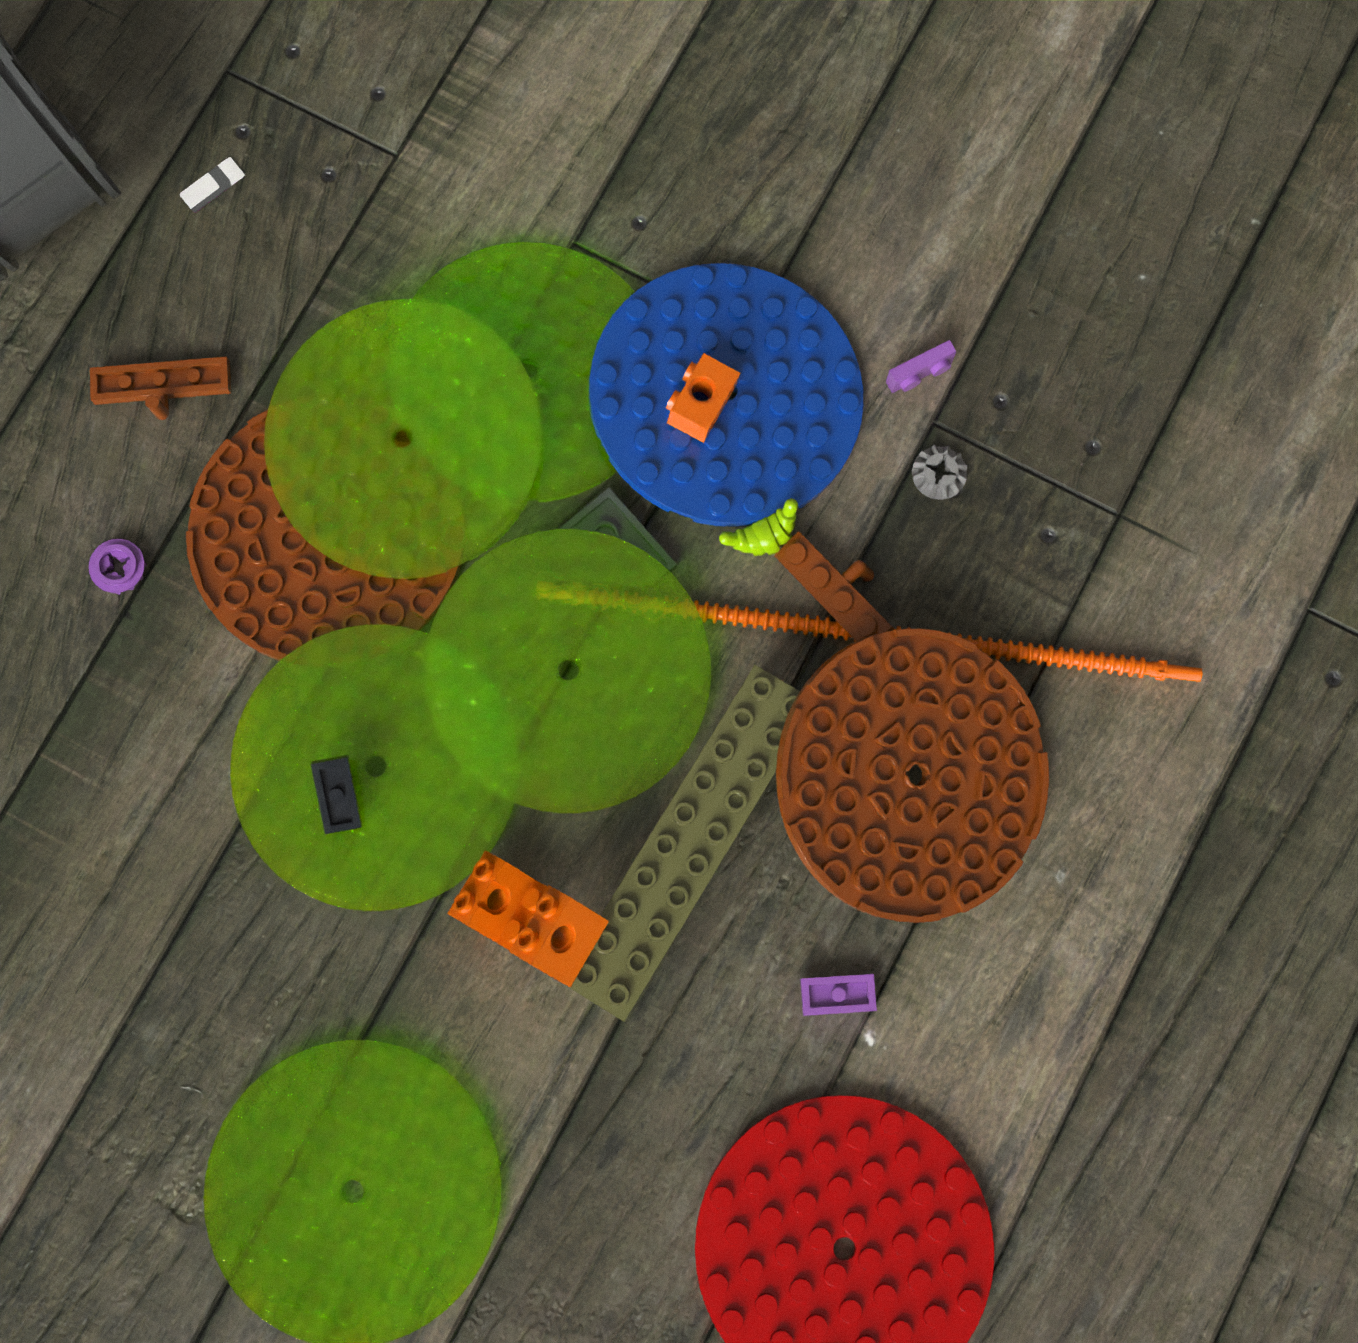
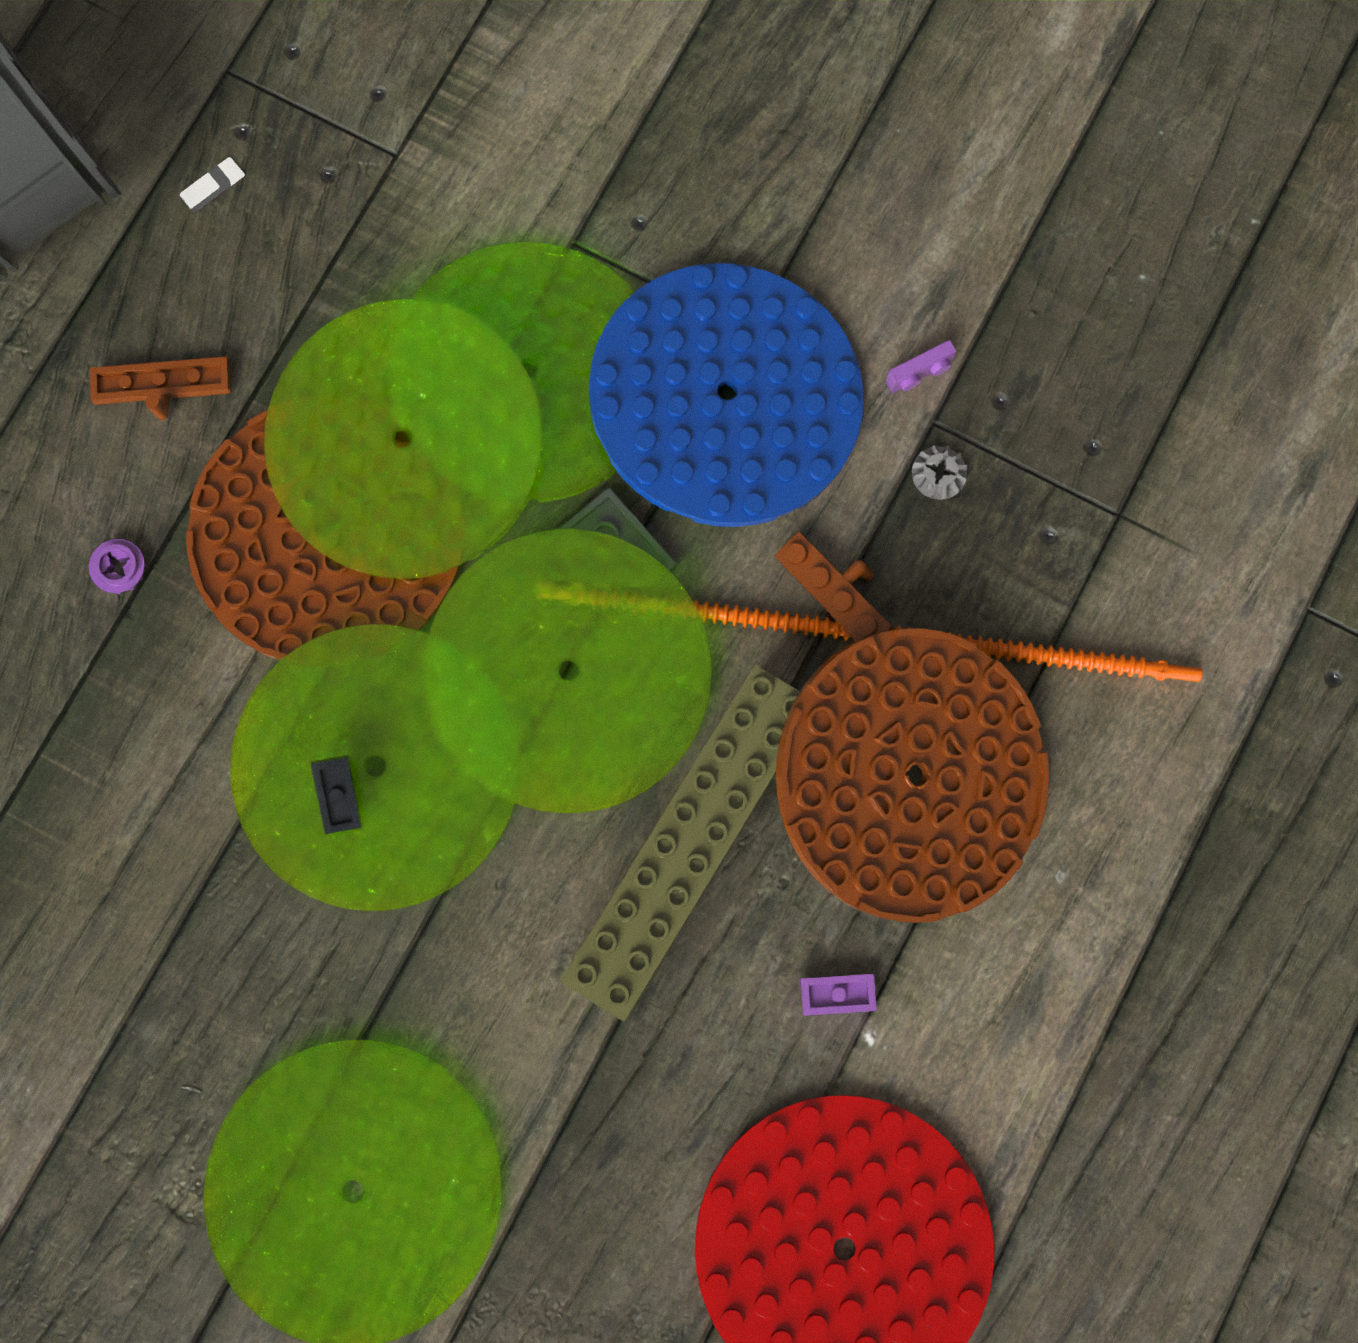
orange plate [447,850,609,987] -> none
orange brick [666,353,741,443] -> none
lime piece [719,498,798,556] -> none

